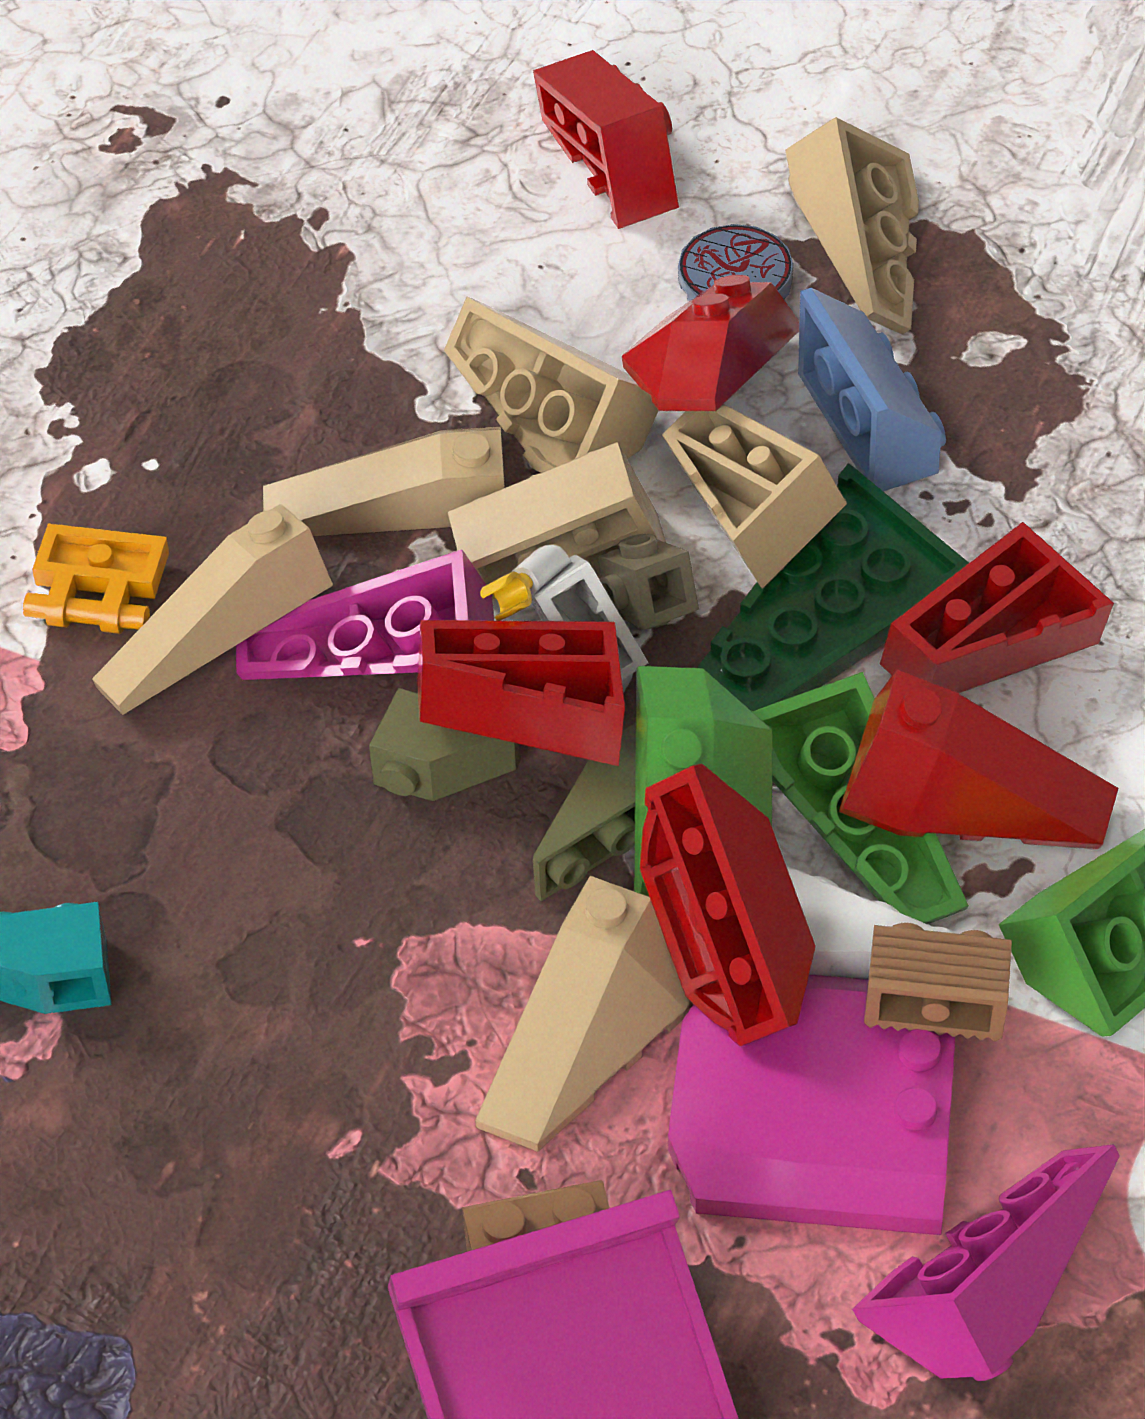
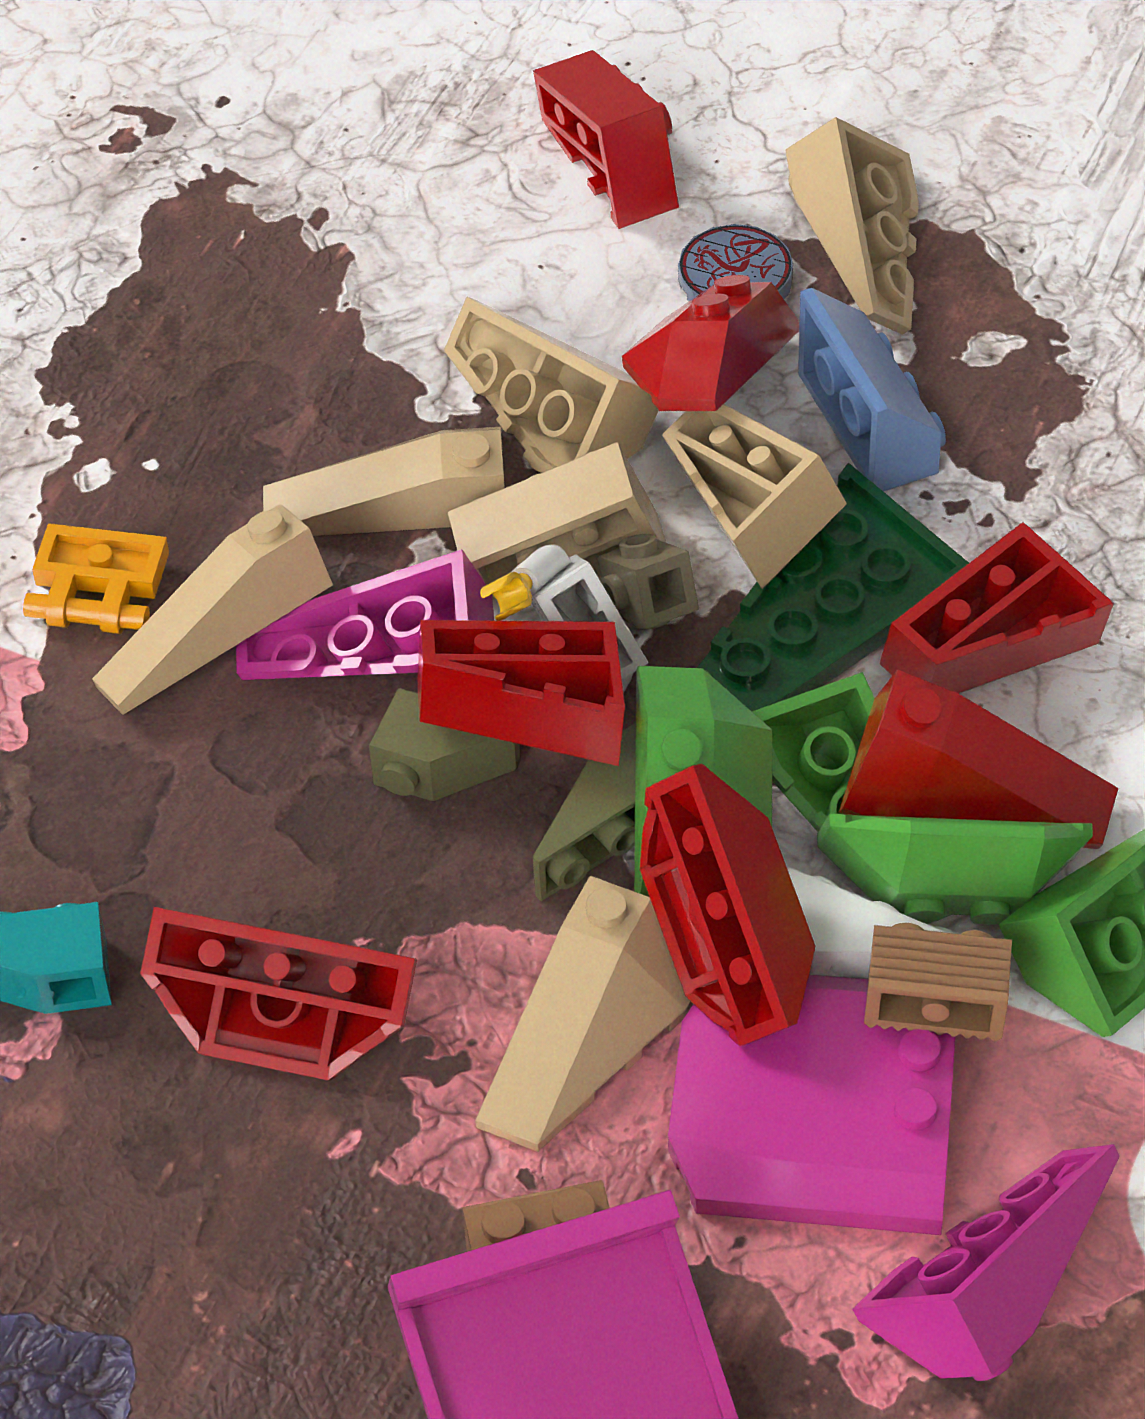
none -> red wedge [140,907,417,1080]
none -> bright green wedge [817,813,1093,925]

